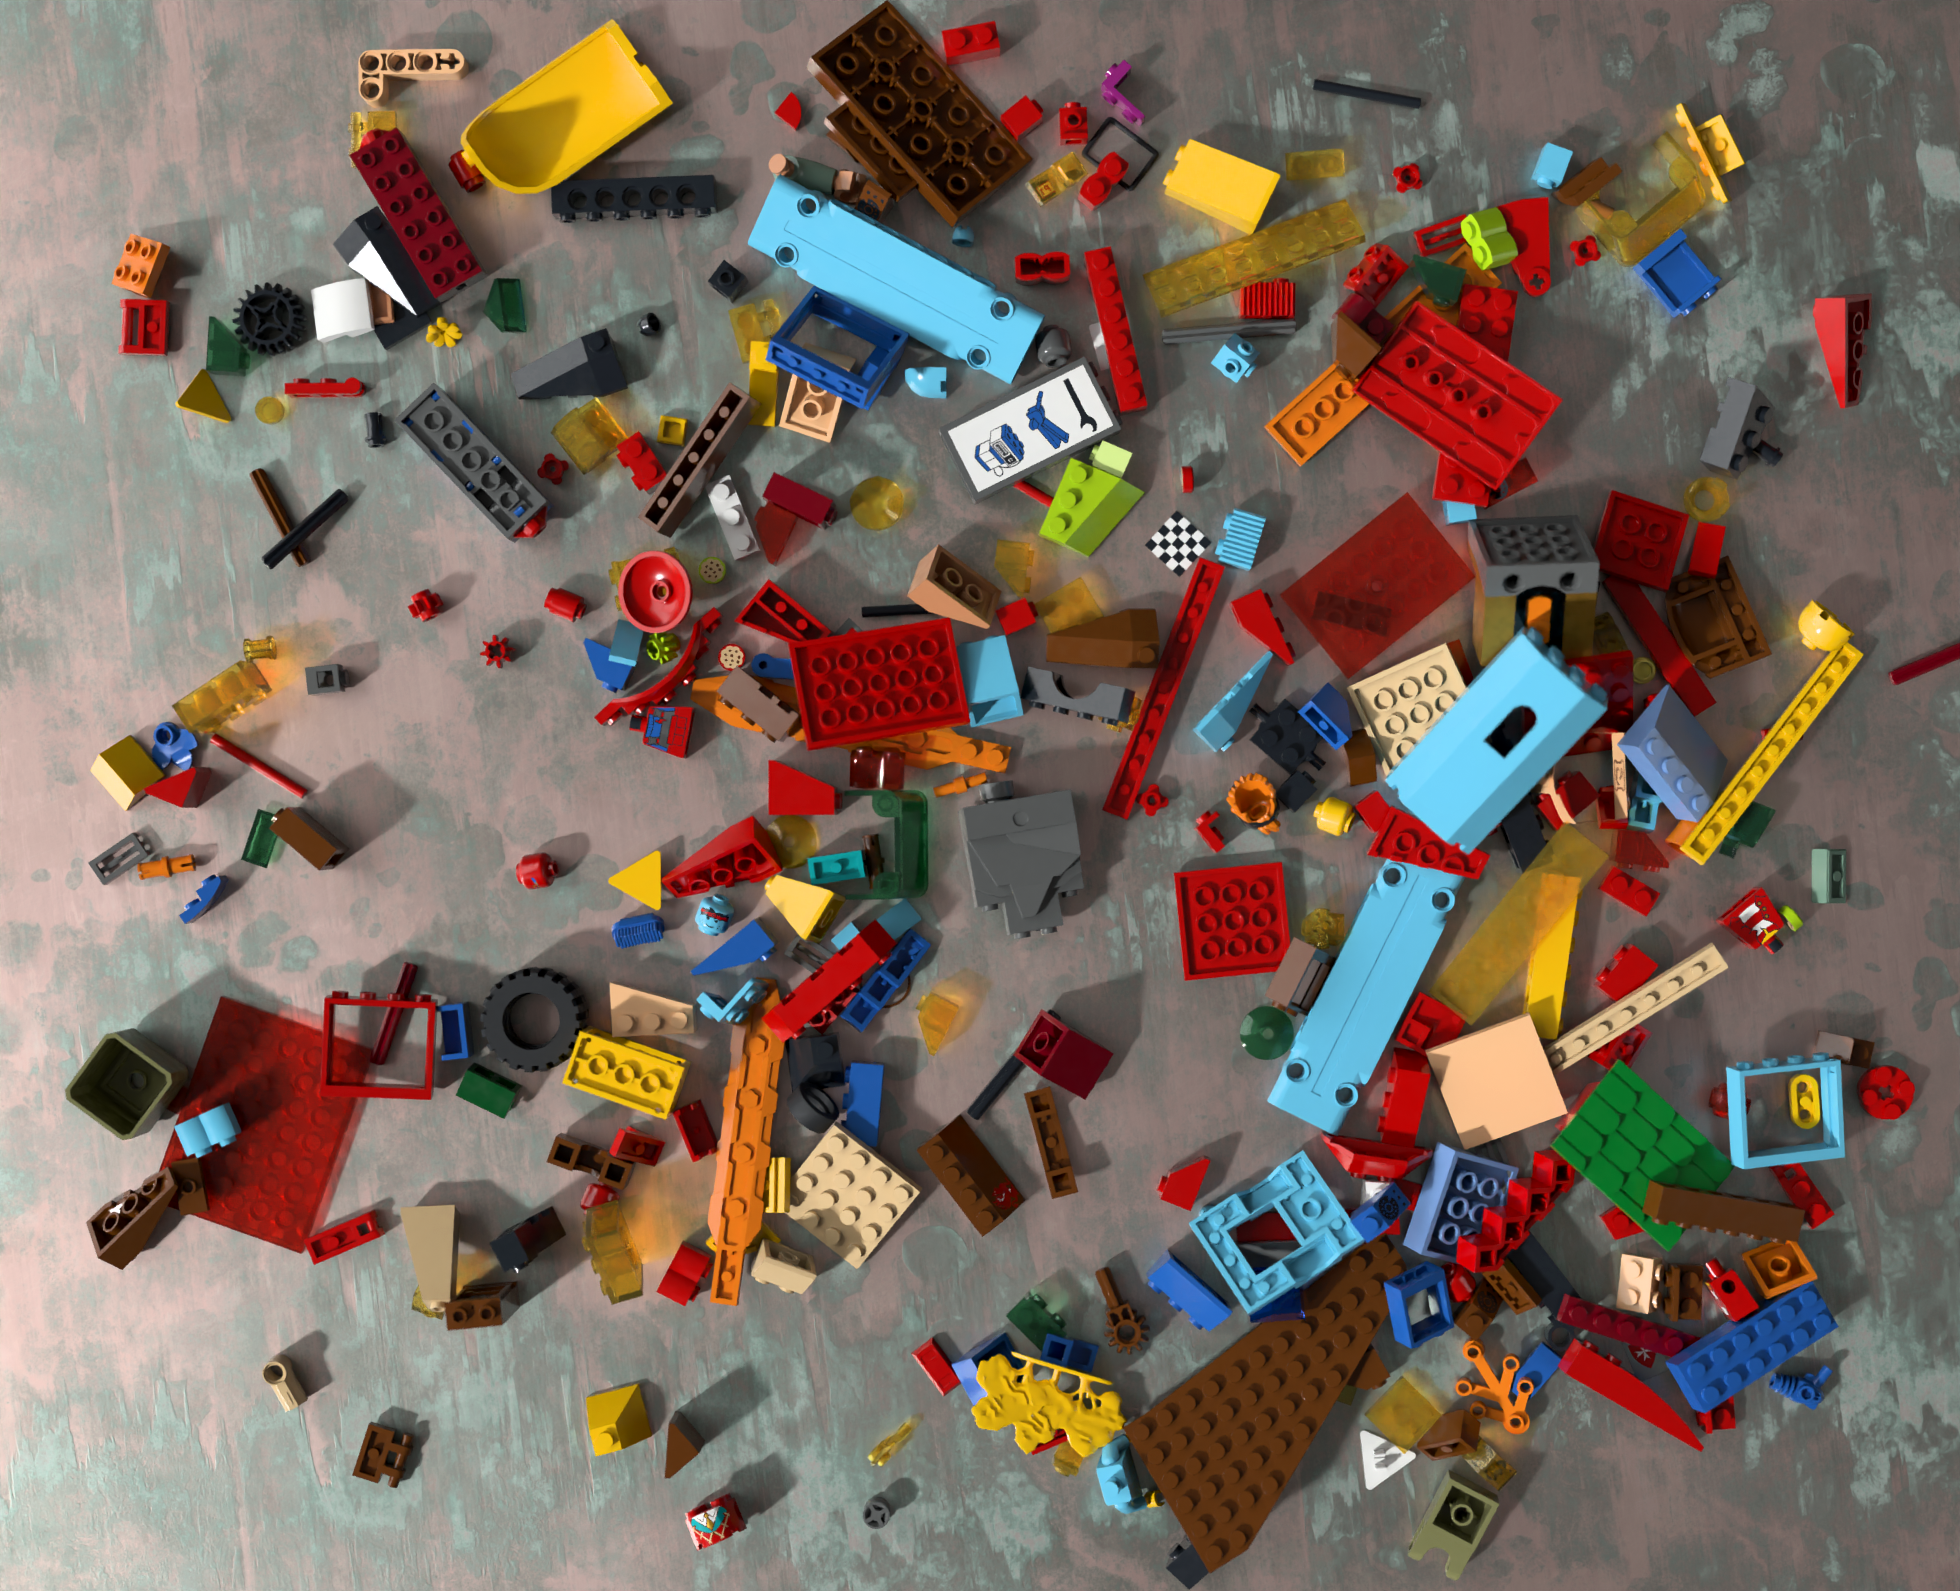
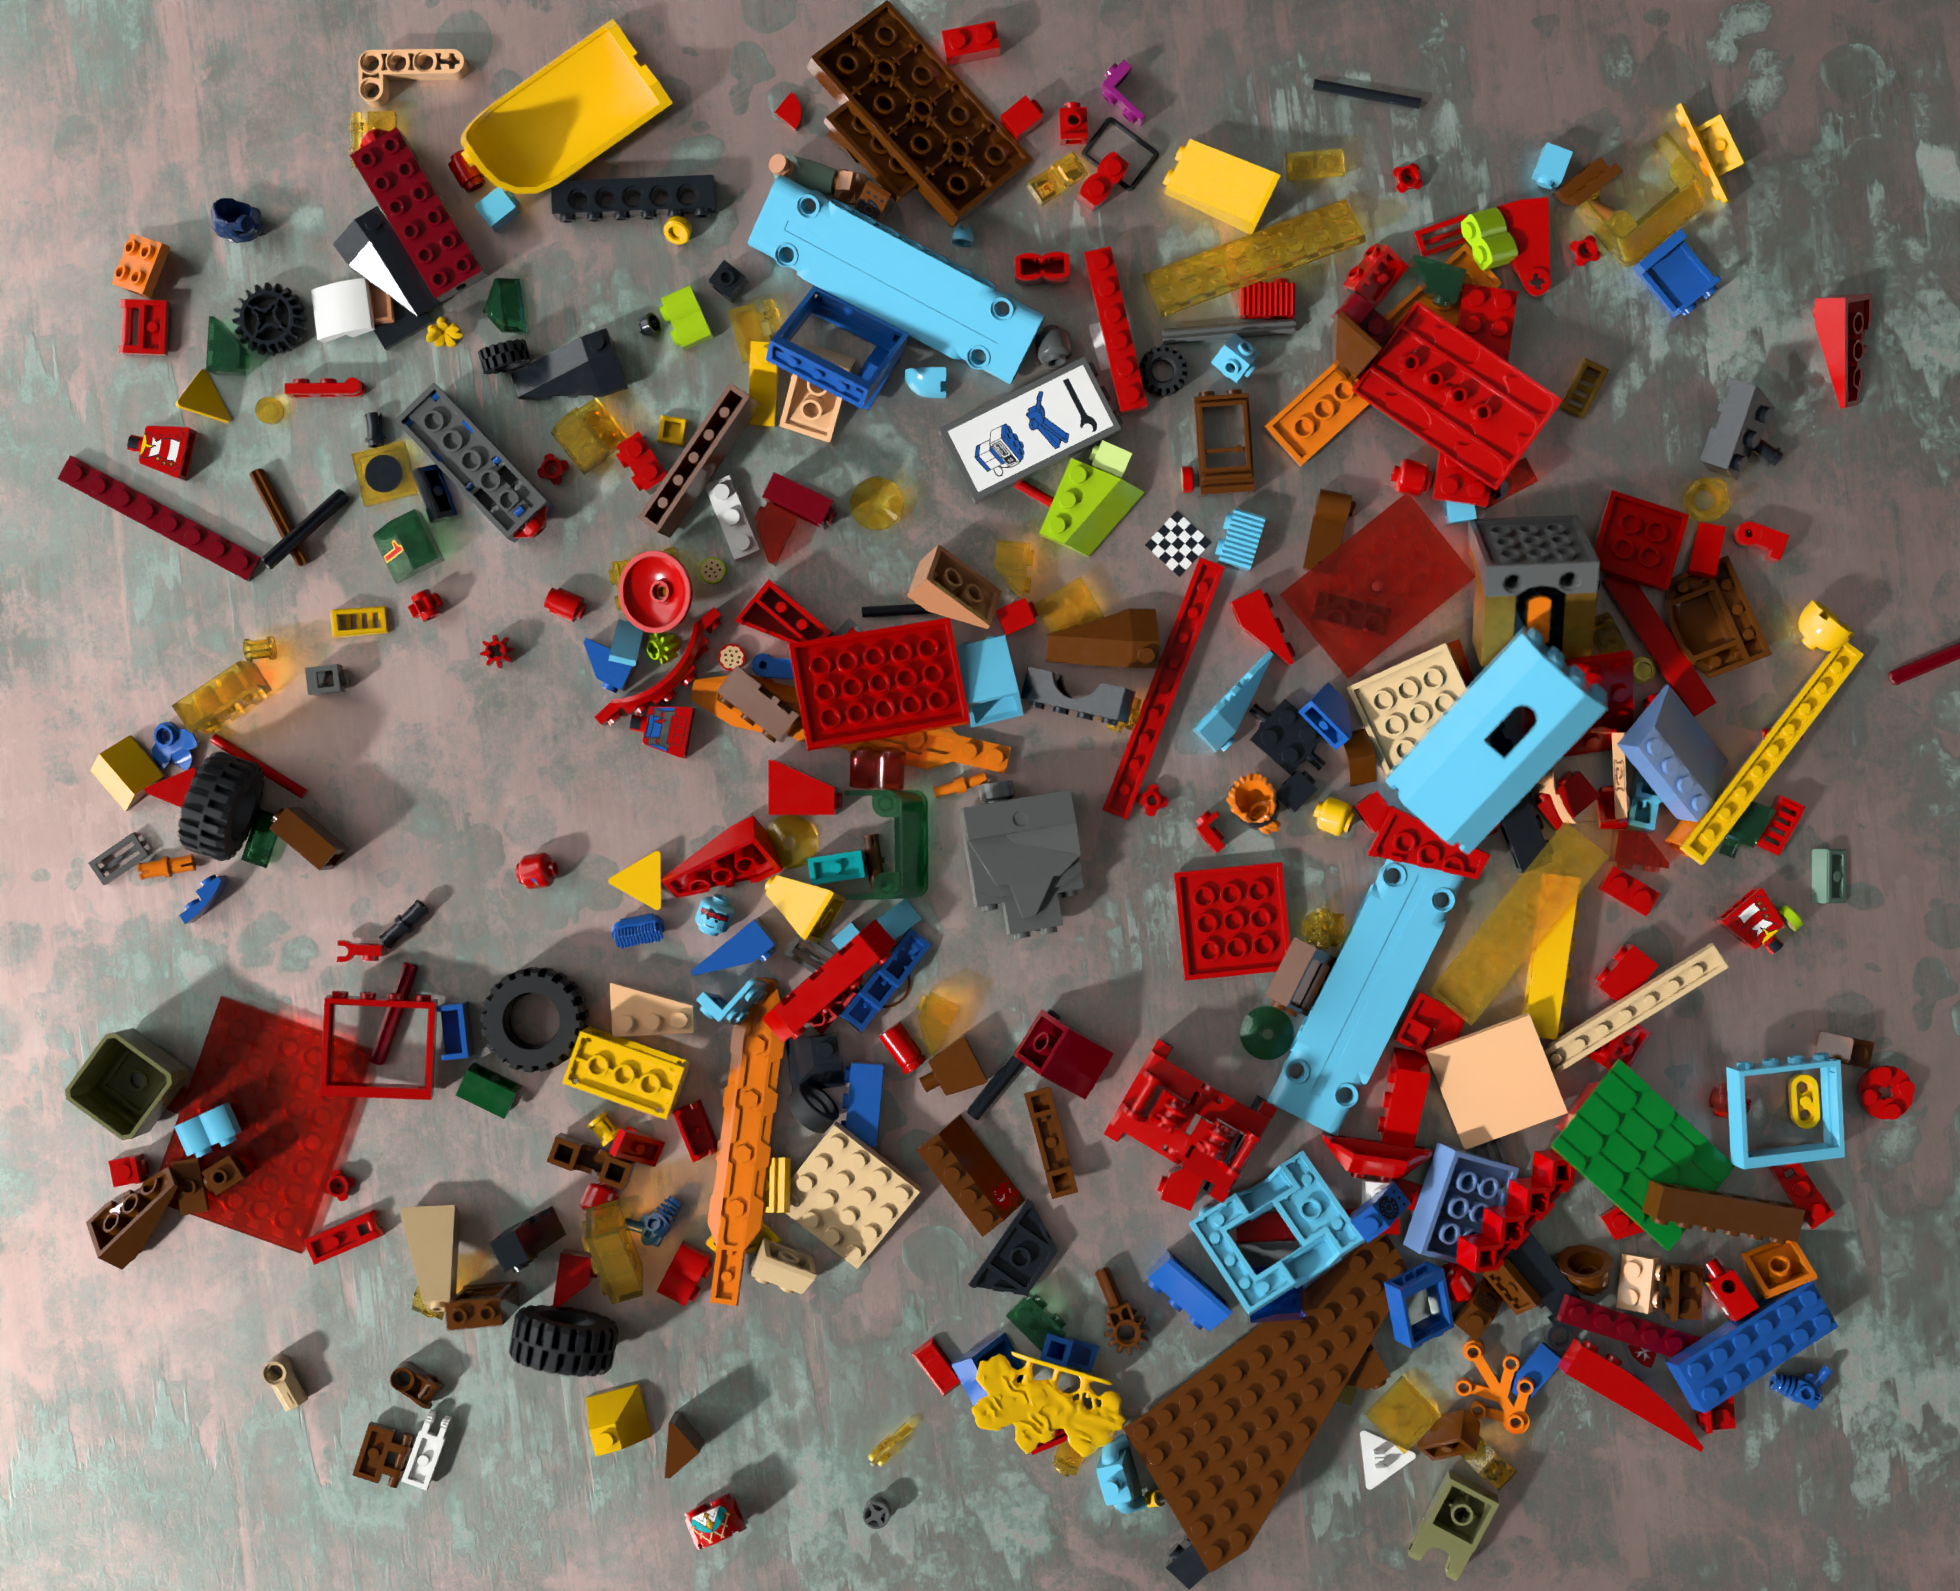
none -> dark red plate [57,455,262,582]
none -> red bracket [108,1153,150,1187]
none -> torso [127,426,197,481]
none -> black tyre [178,751,265,861]
none -> reddish brown brick [202,1152,251,1195]
none -> dark blue hair [211,198,264,243]
none -> red plate [324,1169,356,1201]
none -> yellow slope [330,606,388,639]
none -> red plate [337,940,388,962]
none -> clear yellow tile [351,441,418,507]
none -> clear green slope [372,509,445,584]
none -> black pin [379,899,429,949]
none -> reddish brown piece [390,1361,445,1409]
none -> white hinge [402,1409,452,1491]
none -> black brick [412,464,457,524]
none -> medium azure brick [474,187,521,233]
none -> black tyre [478,339,531,375]
none -> black tyre [509,1305,619,1377]
none -> red slope [552,1249,600,1308]
none -> yellow bush [586,1111,619,1147]
none -> blue piece [623,1195,683,1247]
none -> lime brick [659,285,714,351]
none -> yellow tile [664,216,692,245]
none -> red piece [879,1021,926,1074]
none -> reddish brown torso [919,1034,988,1096]
none -> black wing [968,1199,1058,1296]
none -> red container [1104,1039,1278,1203]
none -> black tyre [1139,345,1188,397]
none -> reddish brown door [1193,389,1255,497]
none -> reddish brown door [1303,488,1356,576]
none -> red head [1390,459,1432,497]
none -> reddish brown piece [1556,1244,1613,1297]
none -> pearl gold slope [1559,357,1609,419]
none -> red leg [1732,521,1790,563]
none -> red slope [1753,795,1805,856]

